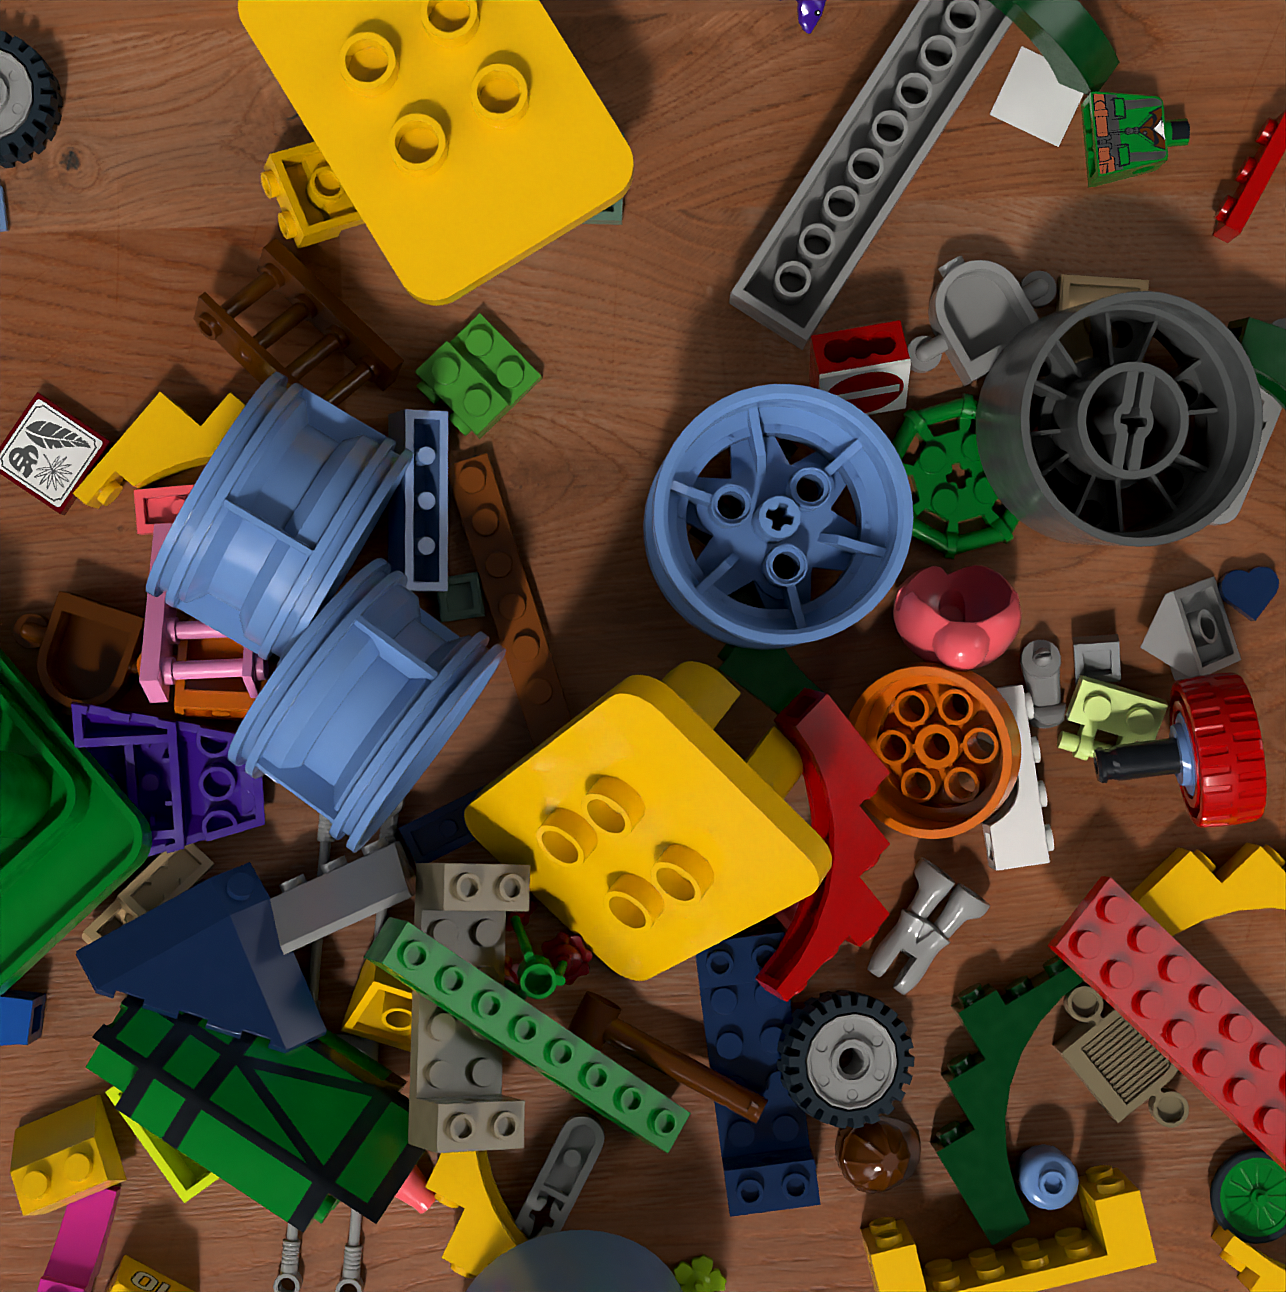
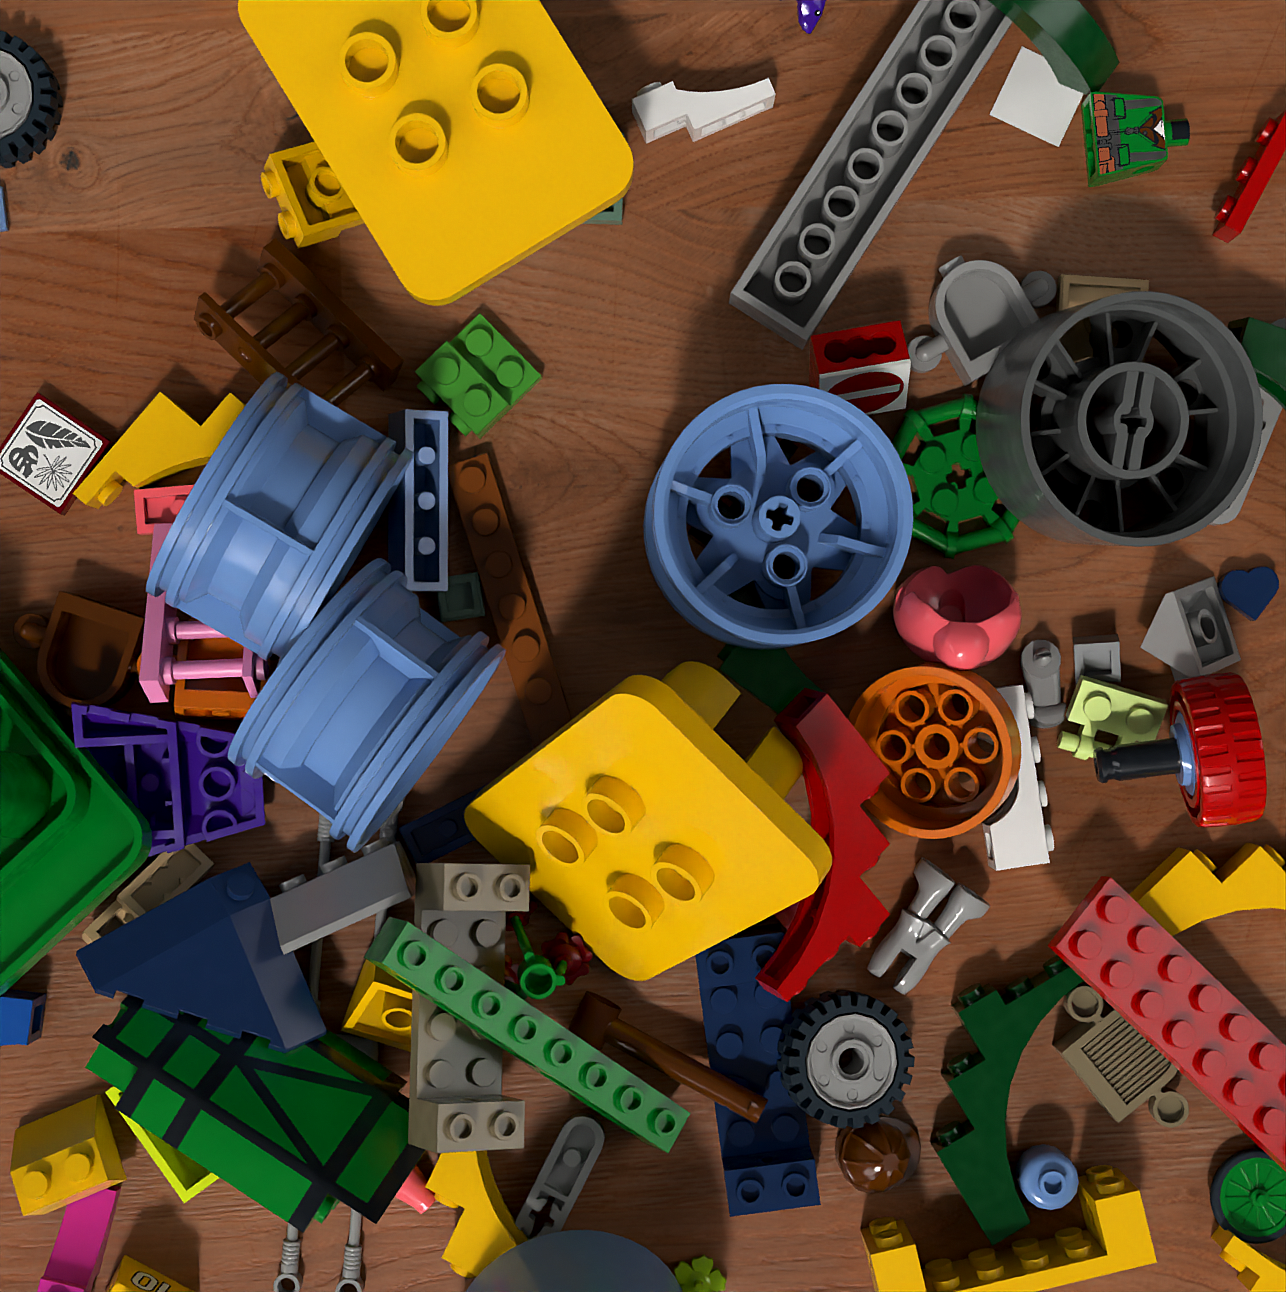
none -> white slope [632,78,776,144]

